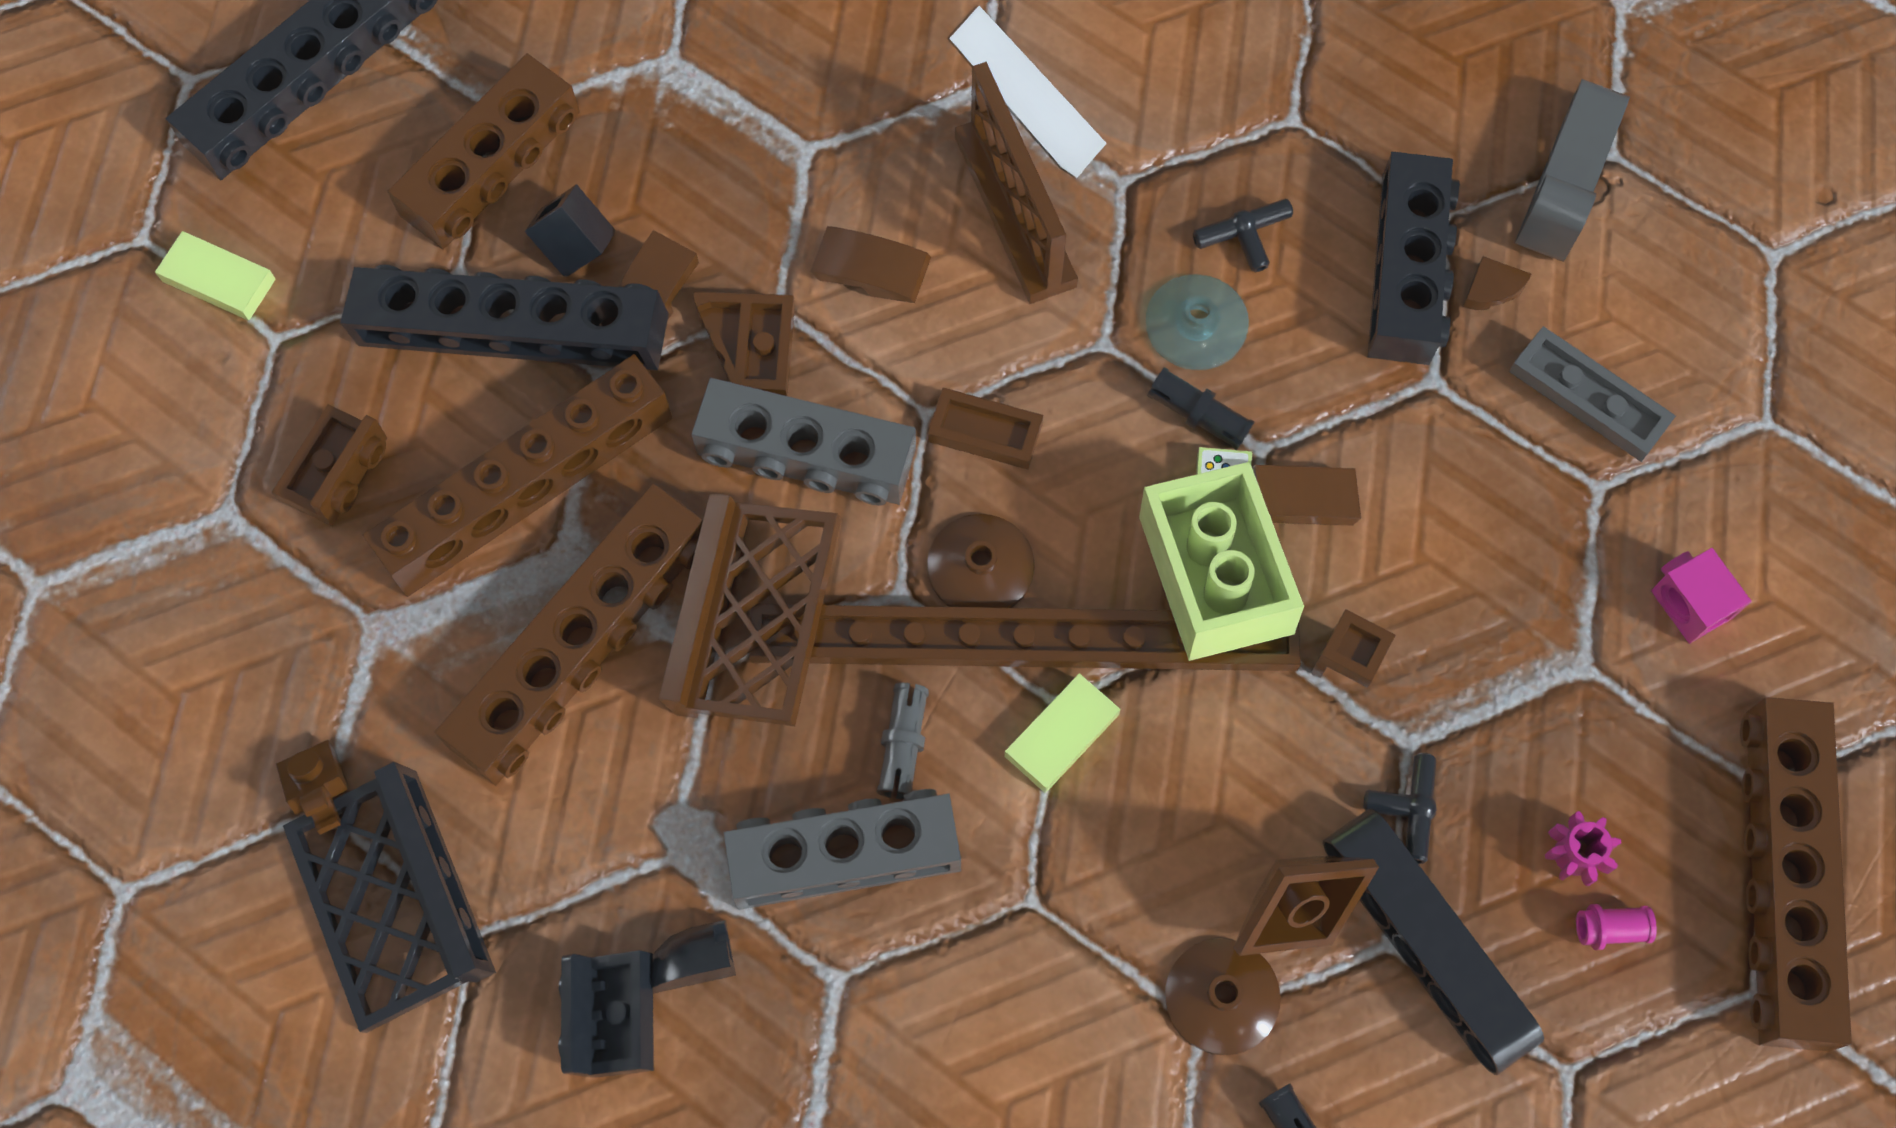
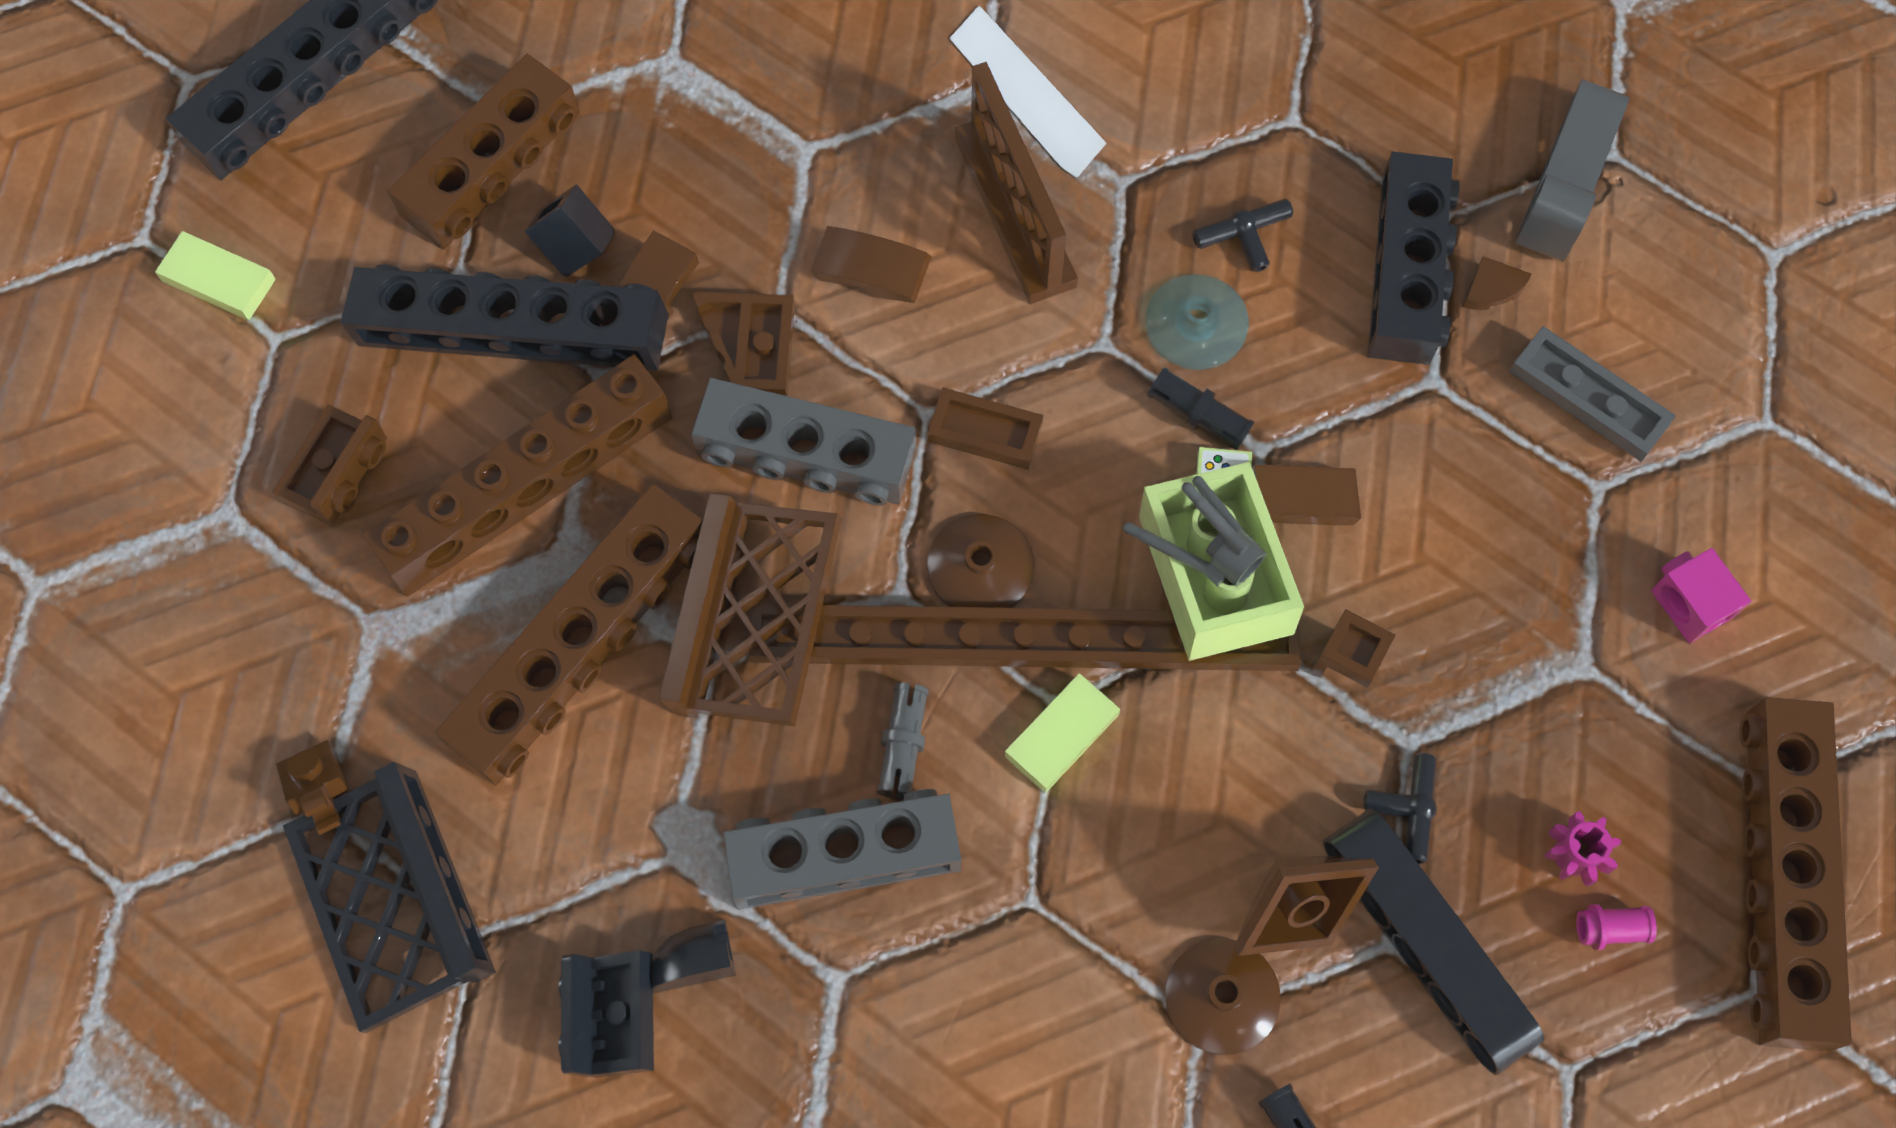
none -> dark grey plant [1123,476,1267,586]

